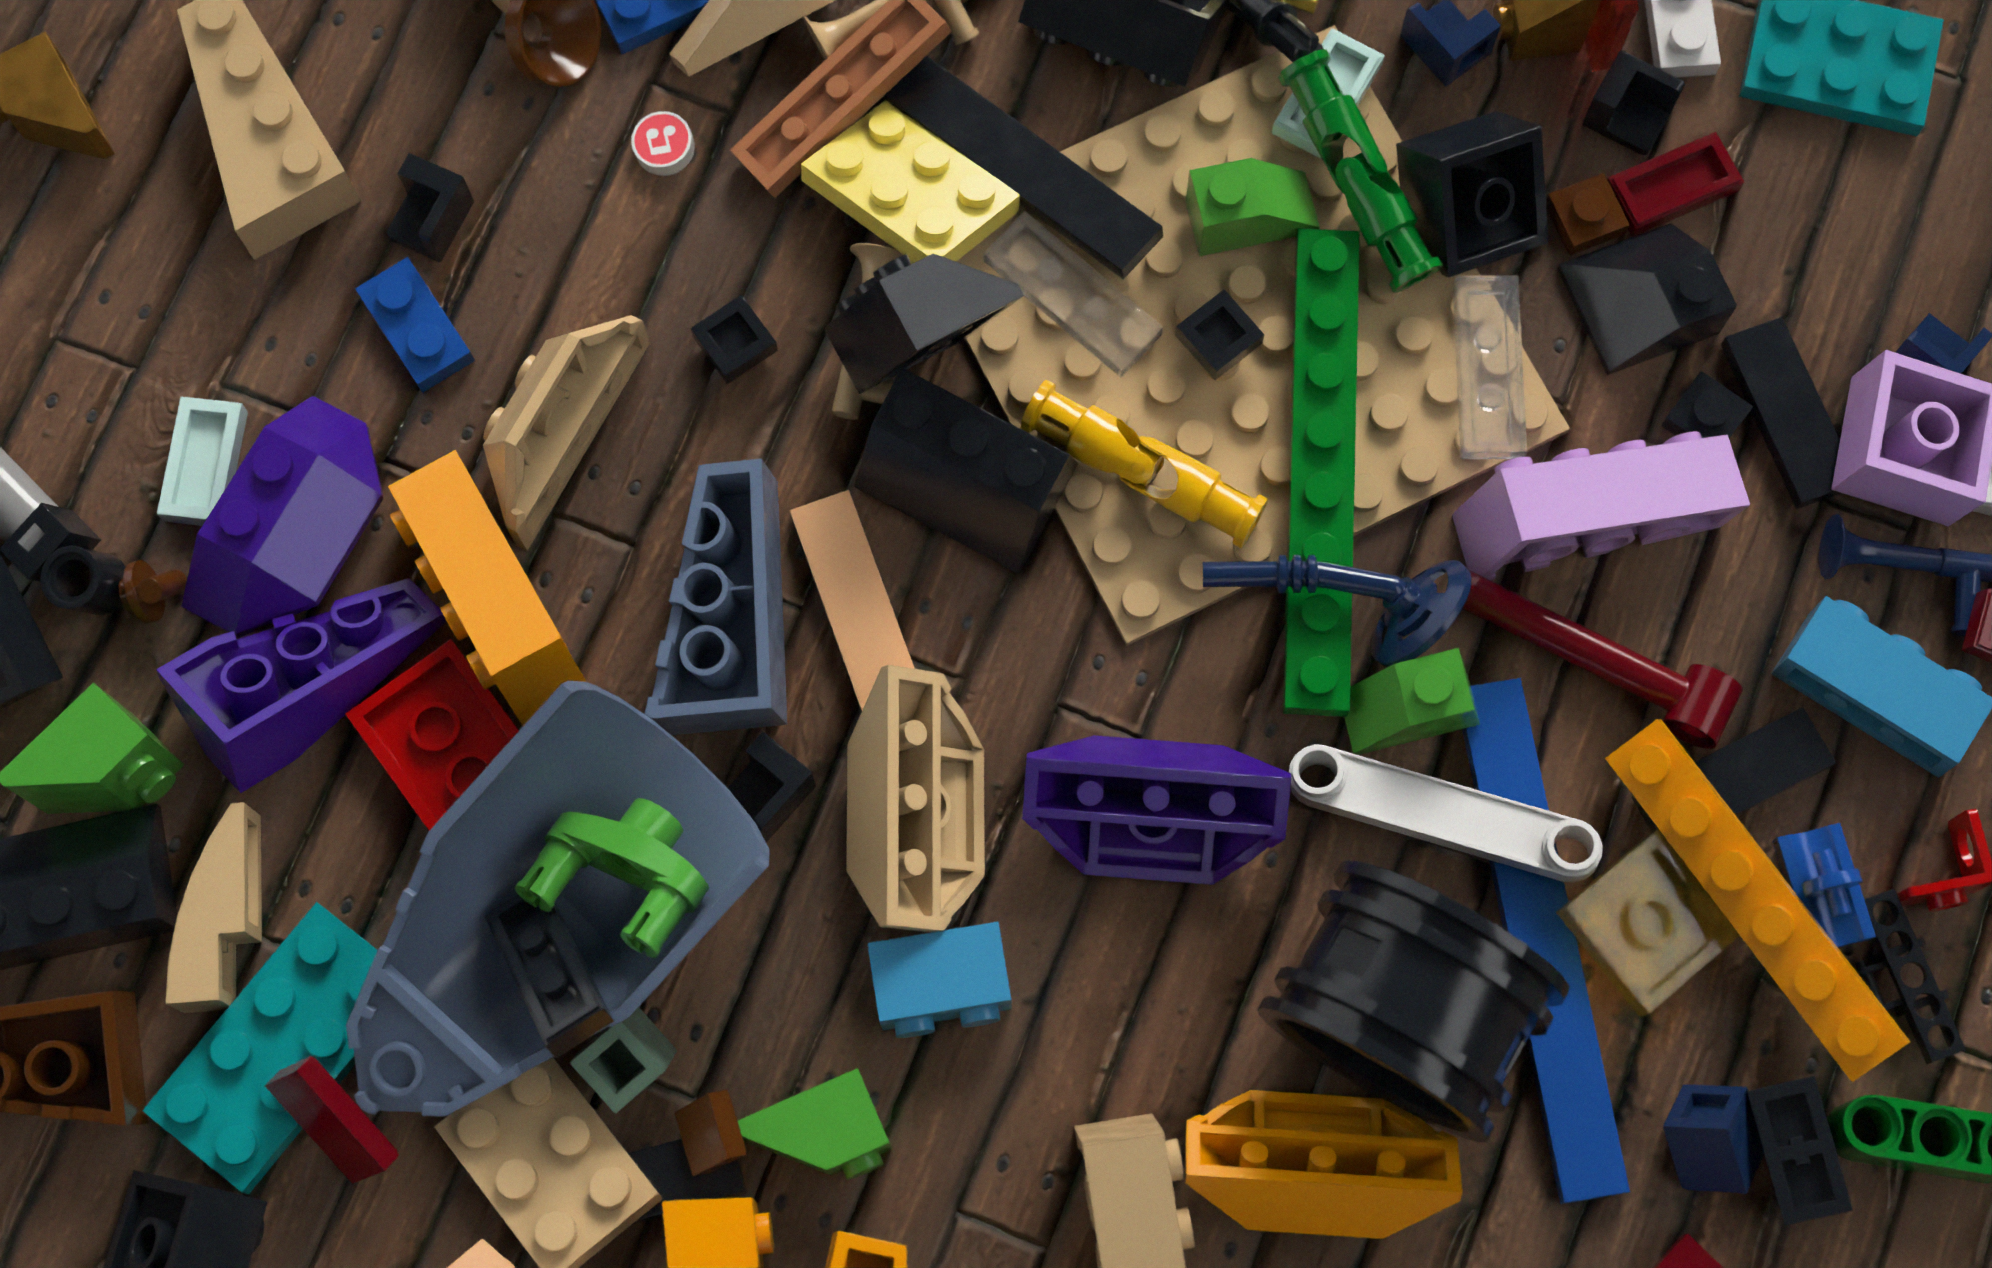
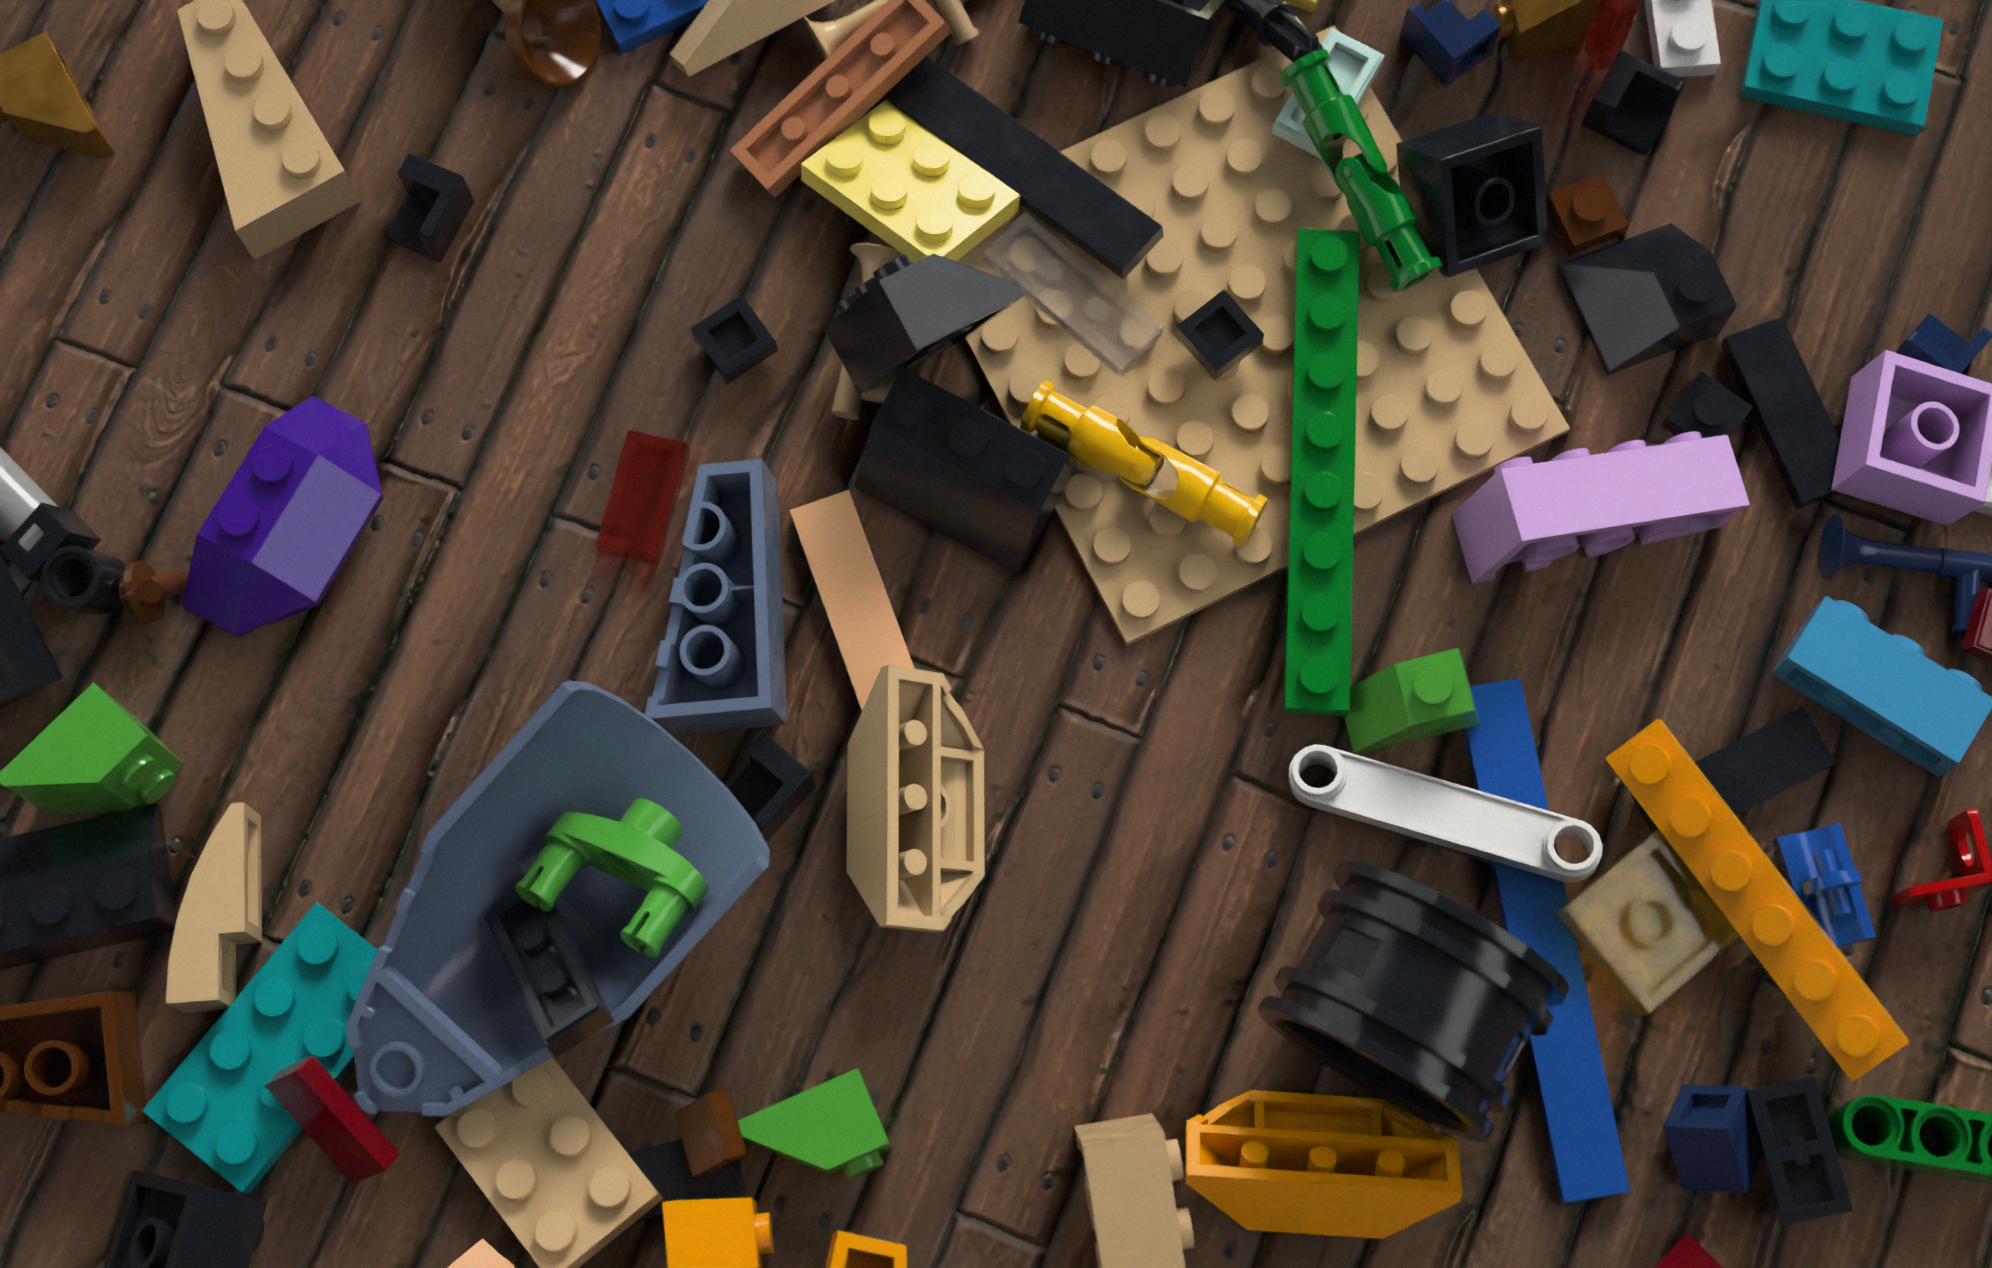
dark purple wedge [156,578,447,793] -> none
light aqua tile [157,397,248,526] -> none
red plate [345,639,519,831] -> none
blue plate [355,257,475,393] -> none
light orange wedge [388,450,587,726] -> none
tan wedge [483,315,650,551] -> none
sand green brick [570,1007,677,1114] -> none
tile [631,111,695,176] -> none
dark azure brick [867,922,1012,1038] -> none
dark purple wedge [1022,735,1292,885] -> none
bright green slope [1185,158,1320,257] -> none
dark blue dish [1203,555,1472,667] -> none
clear tile [1453,275,1527,459] -> none
dark red piece [1462,570,1743,749] -> none
dark red tile [1607,132,1745,237] -> none
black piece [1855,889,1966,1065] -> none
none -> clear red tile [596,430,691,566]

